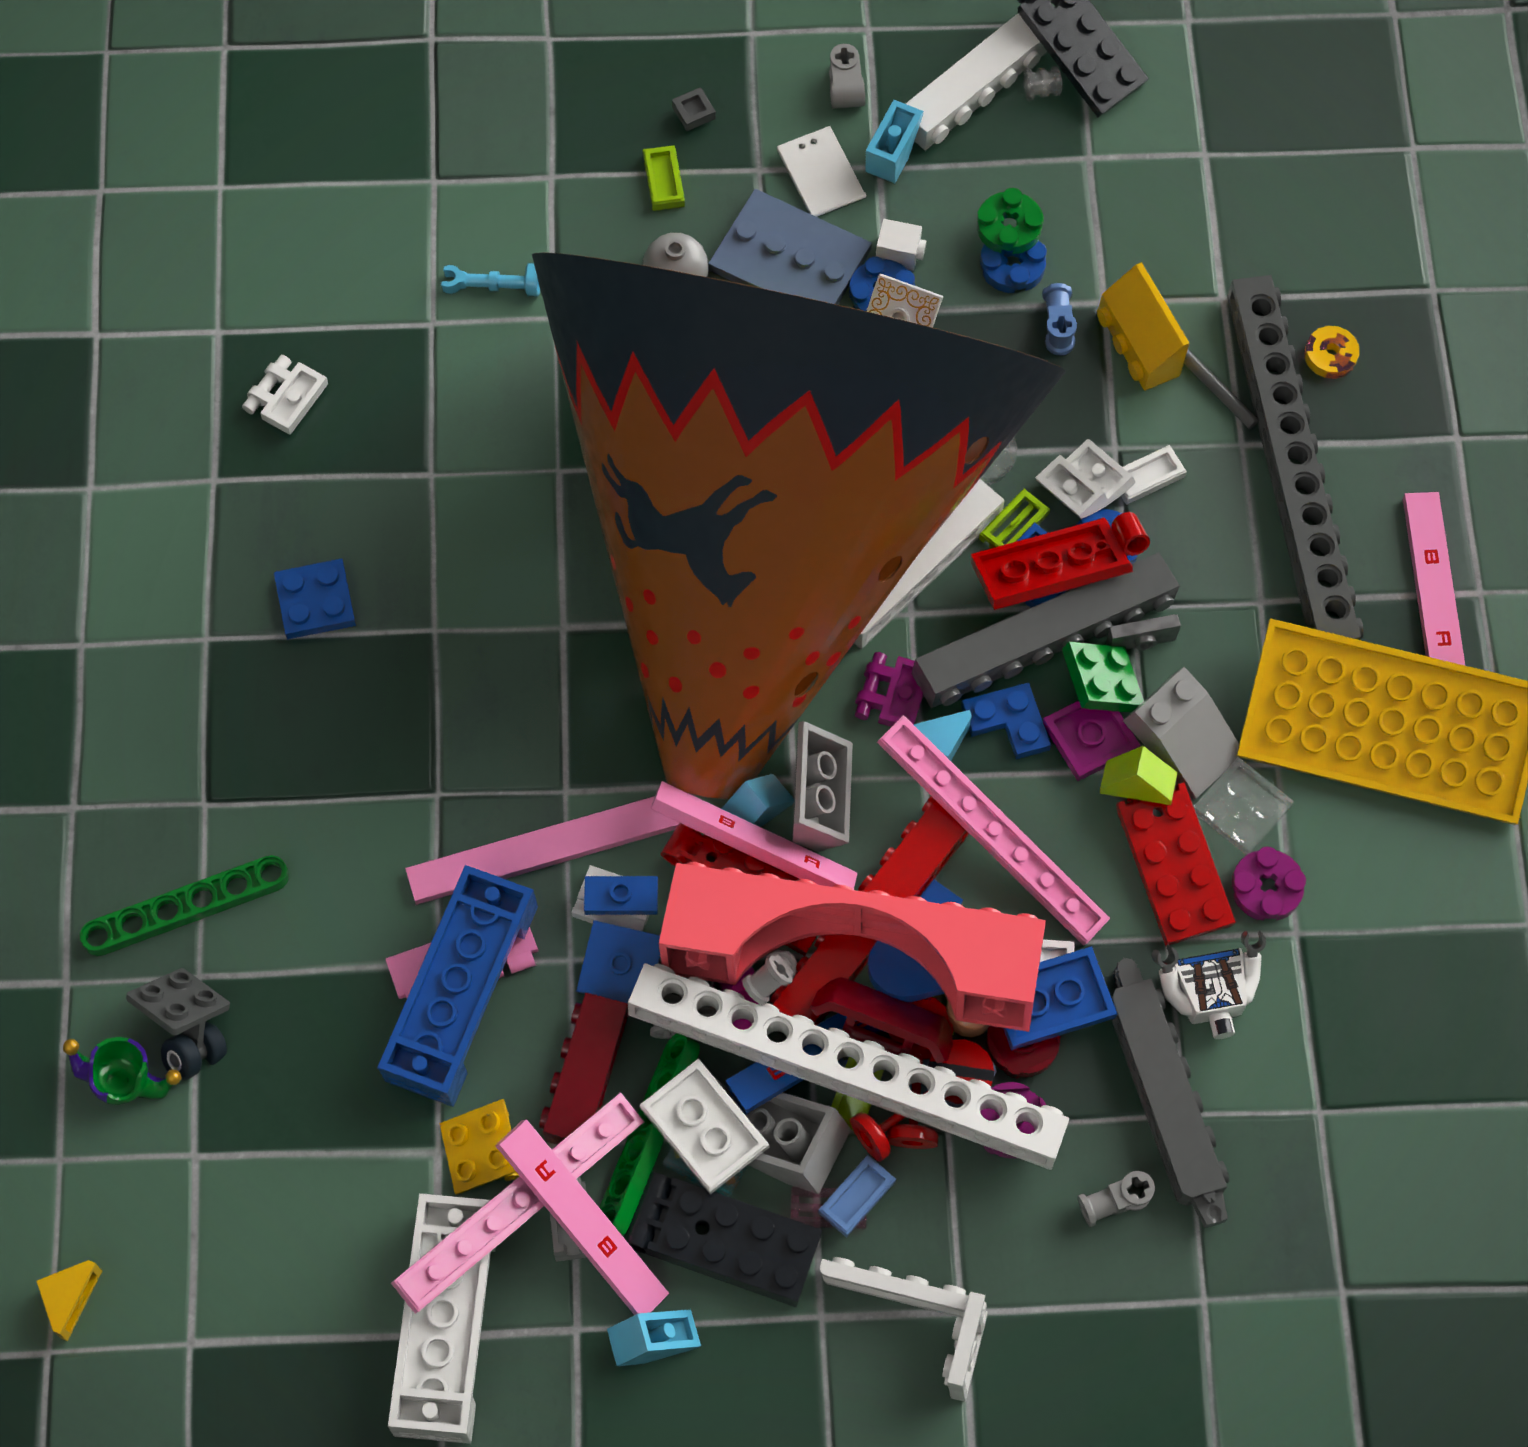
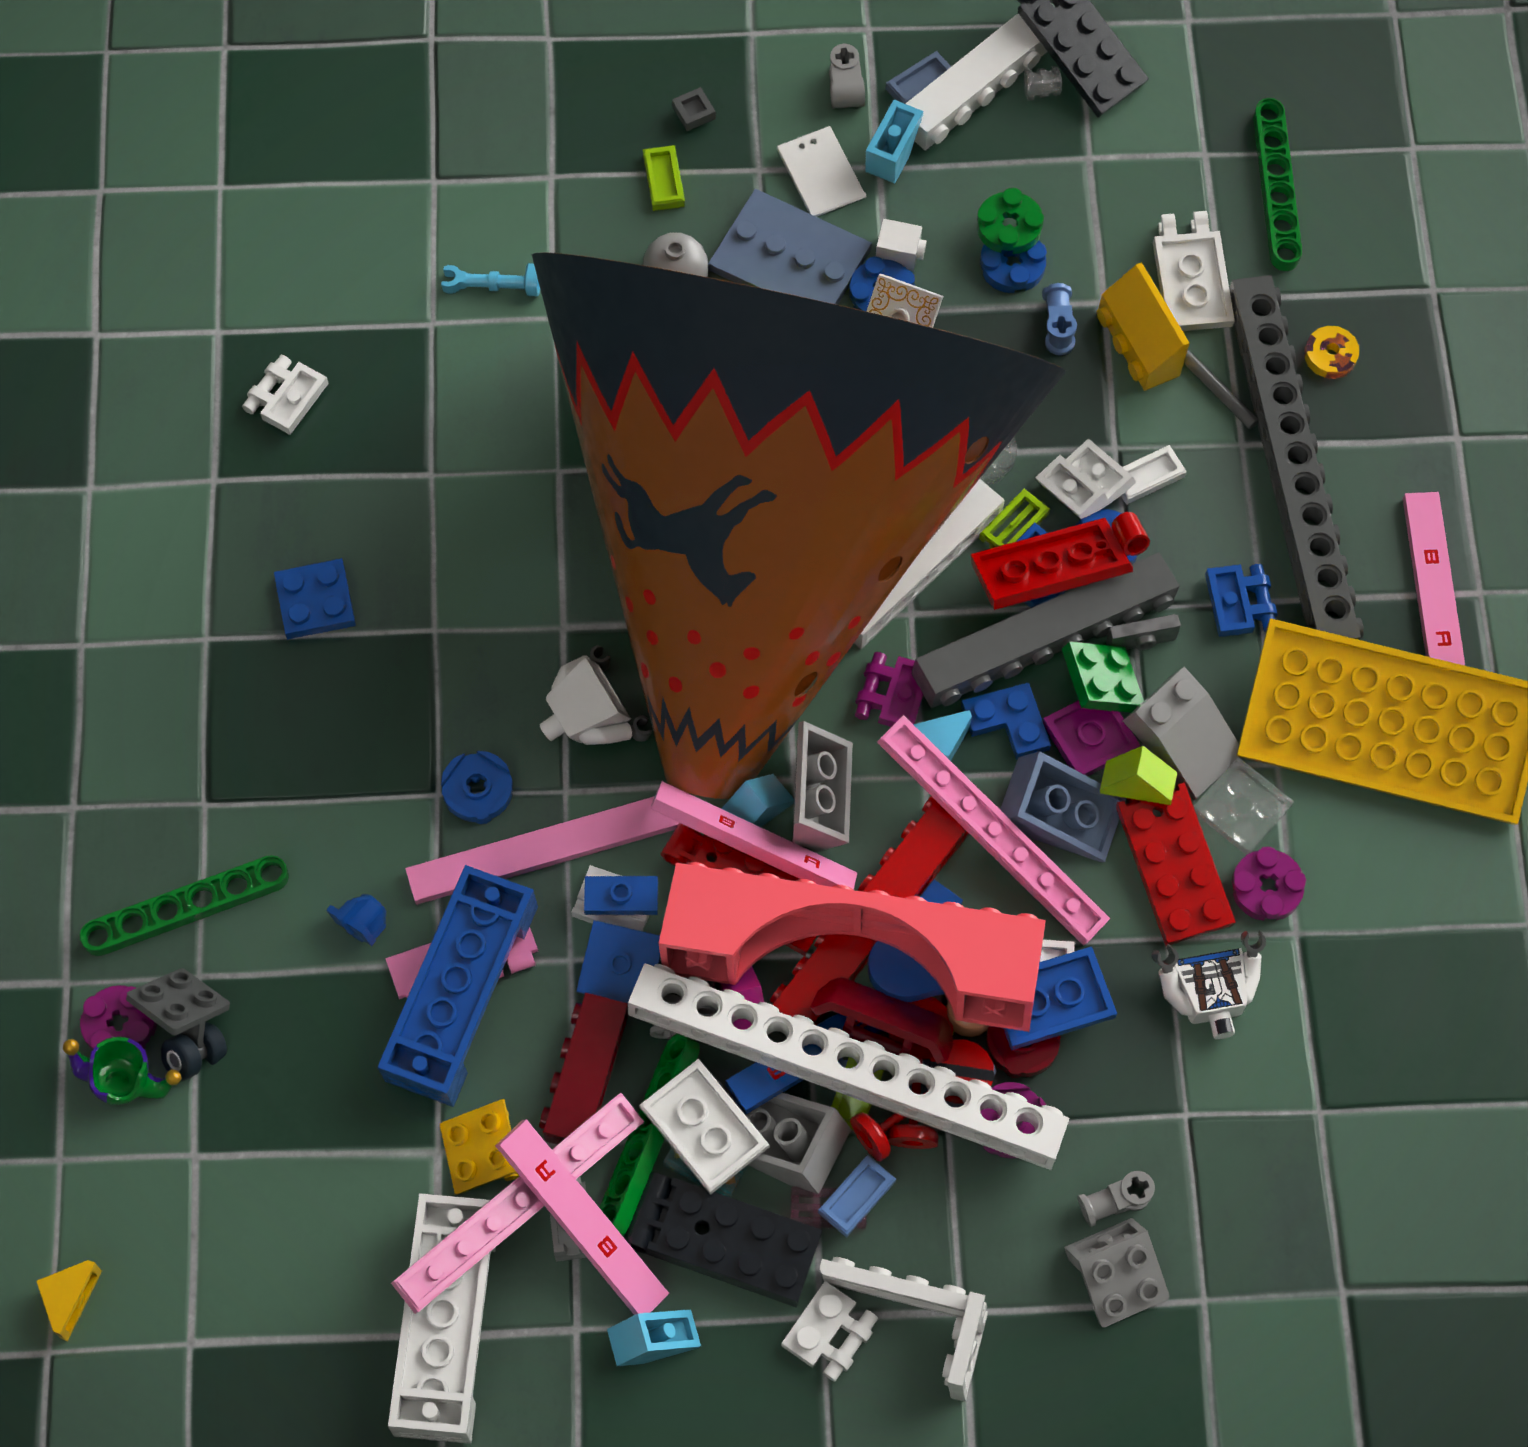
light grey connector [742,950,797,1005] -> none
dark grey hinge [1111,957,1229,1228] -> none
none -> magenta plate [80,985,157,1050]
none -> blue piece [326,894,386,946]
none -> blue plate [441,751,513,824]
none -> white torso [540,645,653,745]
none -> white plate [781,1281,878,1382]
none -> sand blue tile [885,51,951,104]
none -> sand blue slope [1000,751,1126,862]
none -> light grey bracket [1064,1218,1170,1327]
none -> white tile [1153,211,1235,331]
none -> blue plate [1205,564,1278,637]
none -> green beam [1253,98,1302,271]

